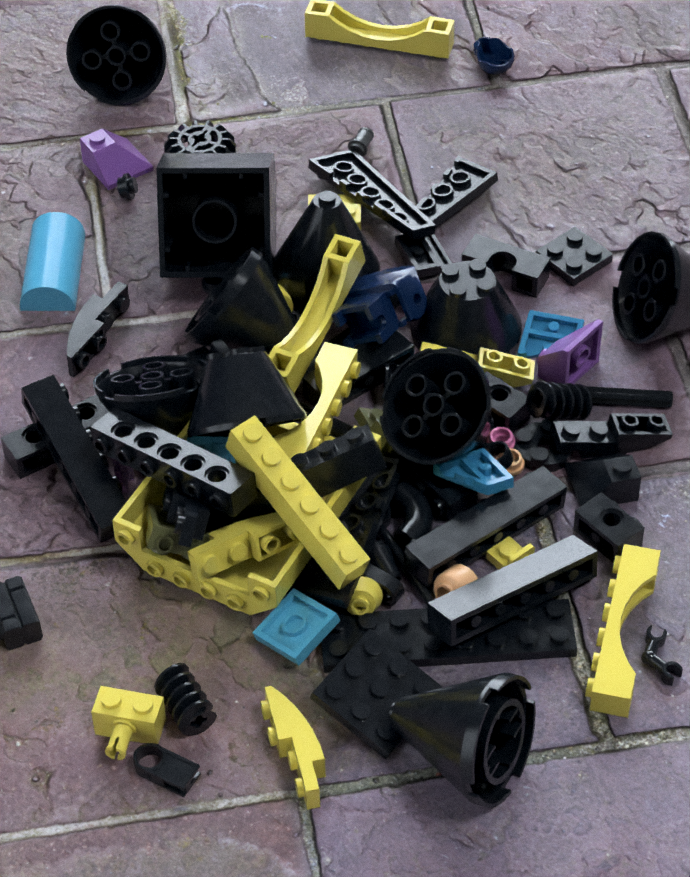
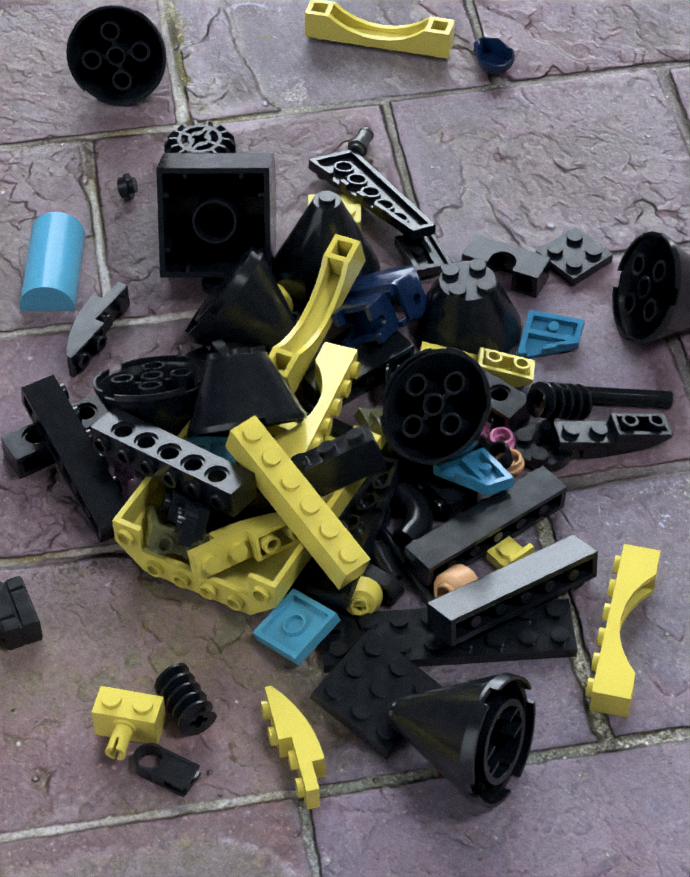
medium lavender slope [80,129,153,190] -> none
black wing [416,156,498,227] -> none
medium lavender slope [537,319,603,384] -> none
black slope [564,453,641,507] -> none
black brick [573,492,645,563] -> none
black arm [641,625,683,686] -> none

